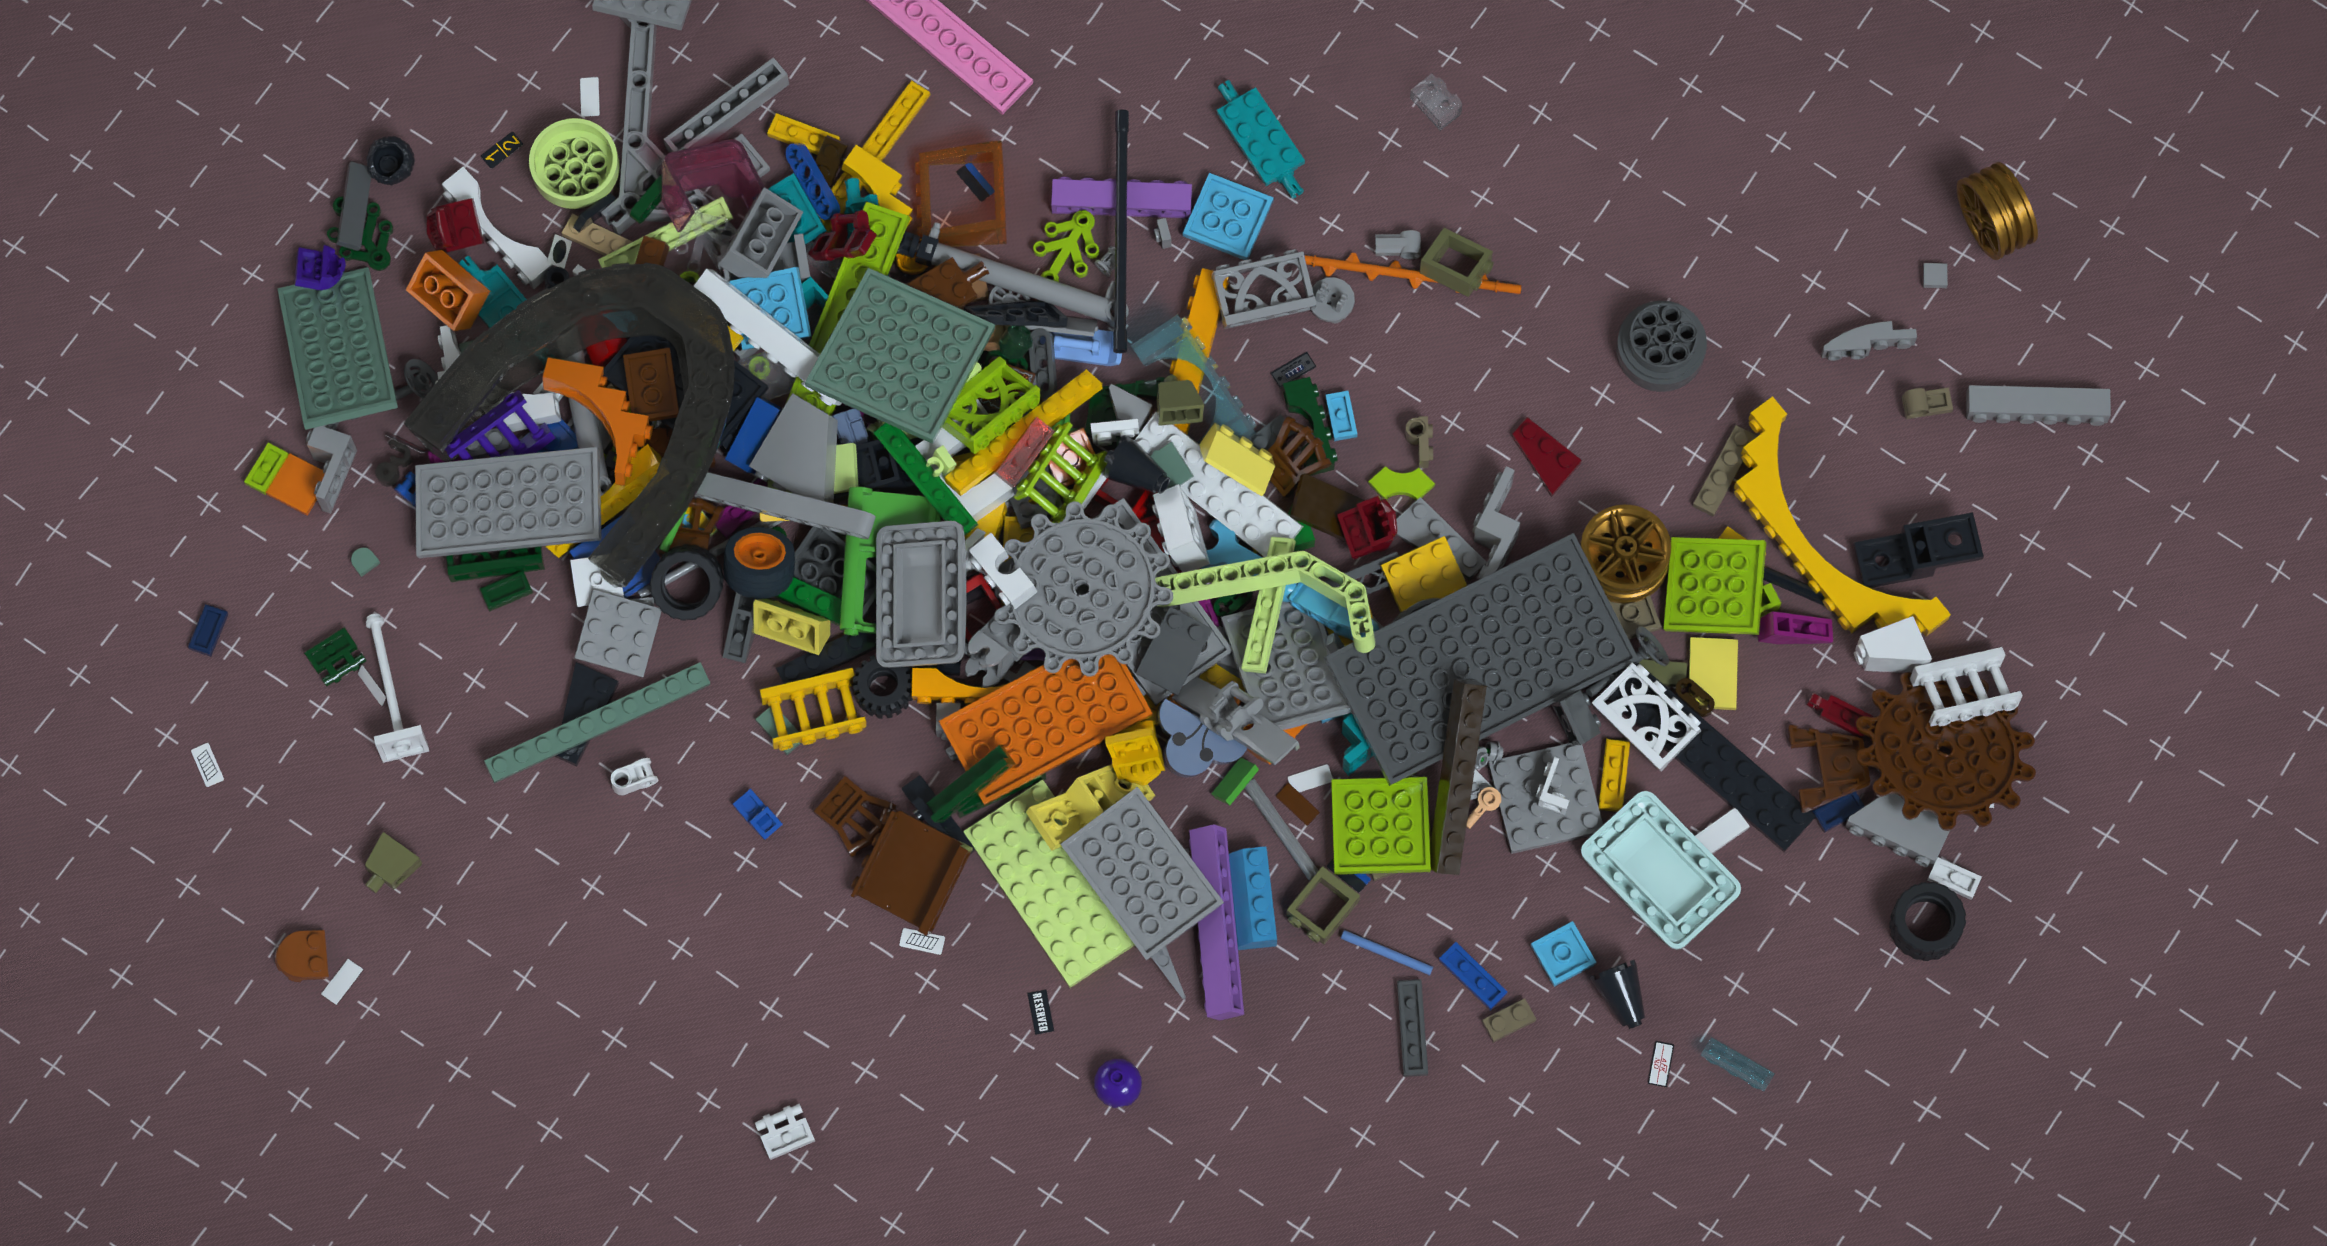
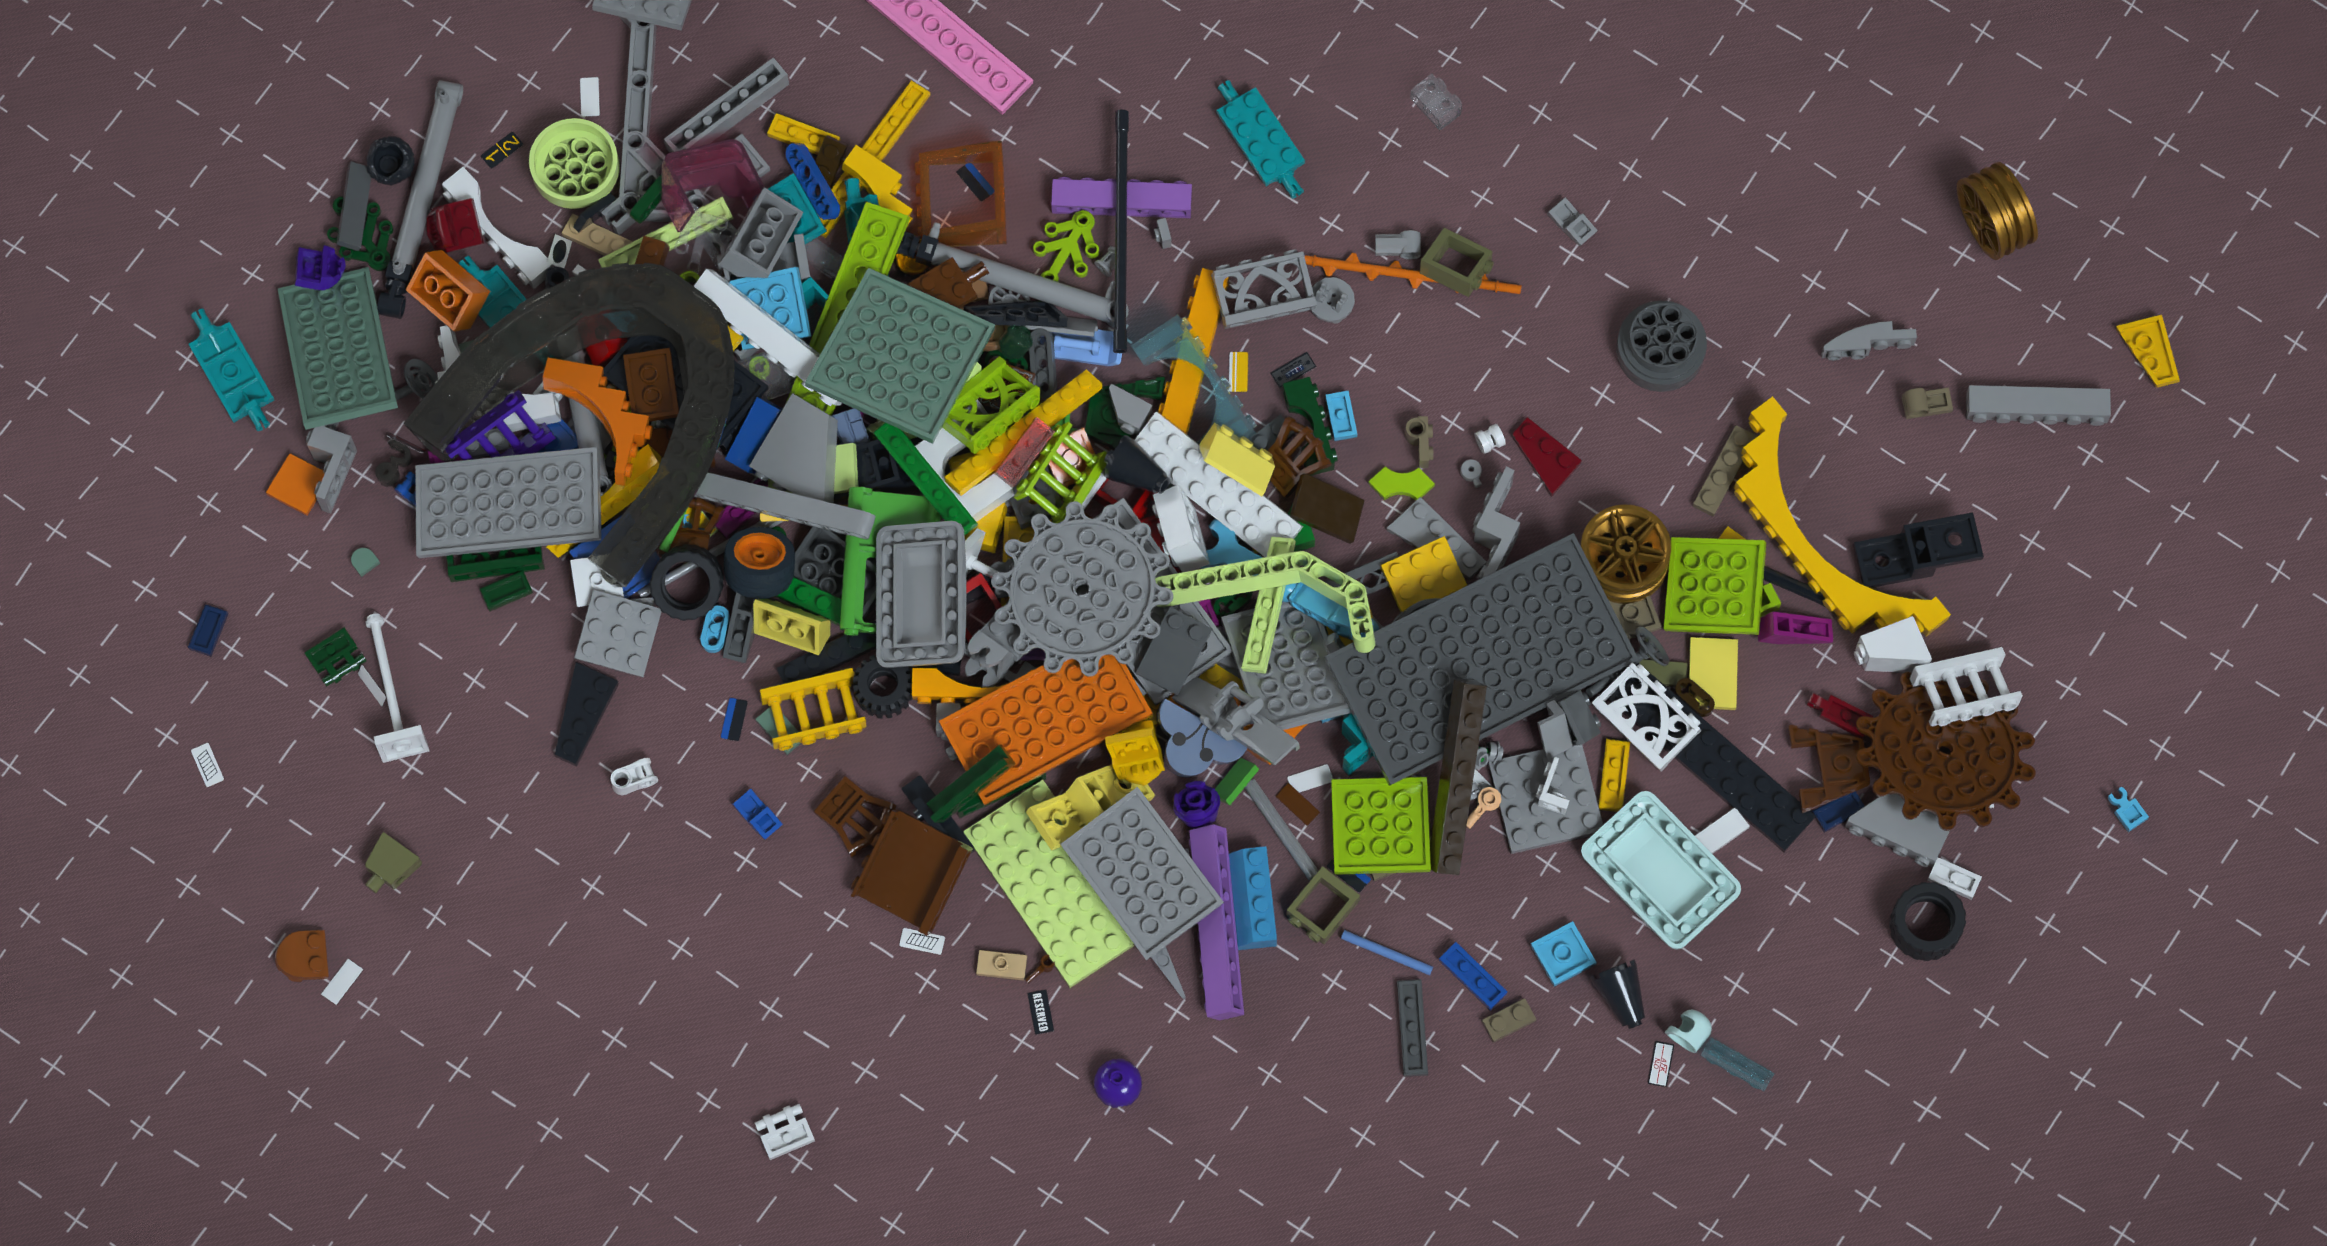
lime plate [244,443,289,495] -> none
sand green plate [484,662,711,783] -> none
dark red bar [808,210,877,261] -> none
yellowish green tile [926,445,956,477] -> none
white arch [969,533,1037,609] -> none
white plate [1091,419,1139,446] -> none
sand green piece [1151,442,1194,489] -> none
olive torso [1157,375,1204,426] -> none
medium azure plate [1183,173,1274,260] -> none
dark red piece [1337,496,1397,559] -> none
light grey tile [1923,263,1948,288] -> none
none -> teal plate [189,309,275,431]
none -> light grey piece [377,80,463,319]
none -> medium azure plate [700,605,730,653]
none -> black sticker [721,698,748,741]
none -> tan plate [976,950,1027,980]
none -> reddish brown hand [1025,955,1055,984]
none -> dark purple cone [1173,781,1220,829]
none -> yellow sticker [1229,352,1248,392]
none -> light grey piece [1460,459,1482,488]
none -> white wheel [1474,424,1506,454]
none -> light grey panel [1537,700,1573,759]
none -> light grey slope [1547,197,1598,246]
none -> light aqua helmet [1665,1009,1712,1053]
none -> medium azure plate [2108,787,2149,832]
none -> yellow wing [2116,315,2180,388]

